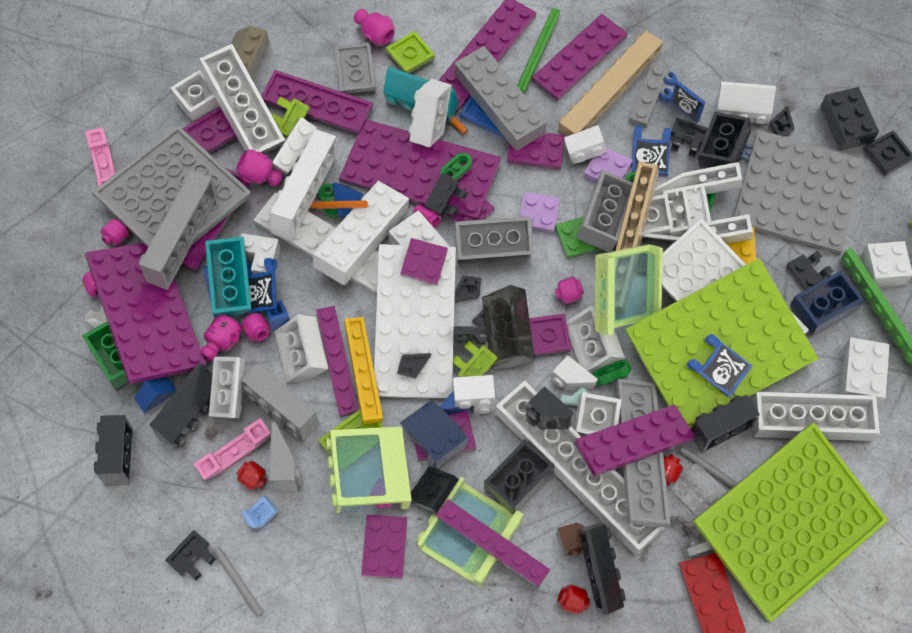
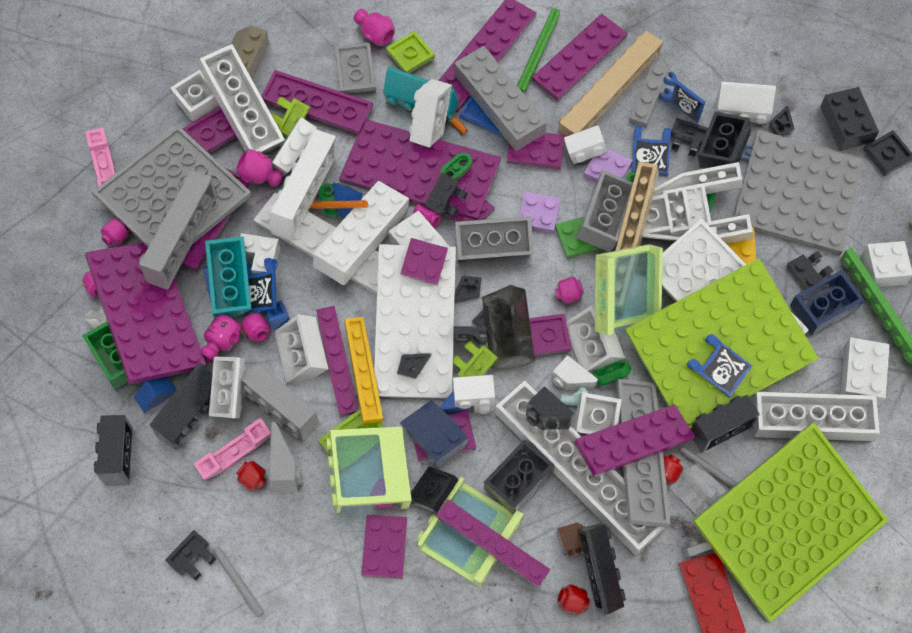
light blue bracket [242,496,279,528] -> none

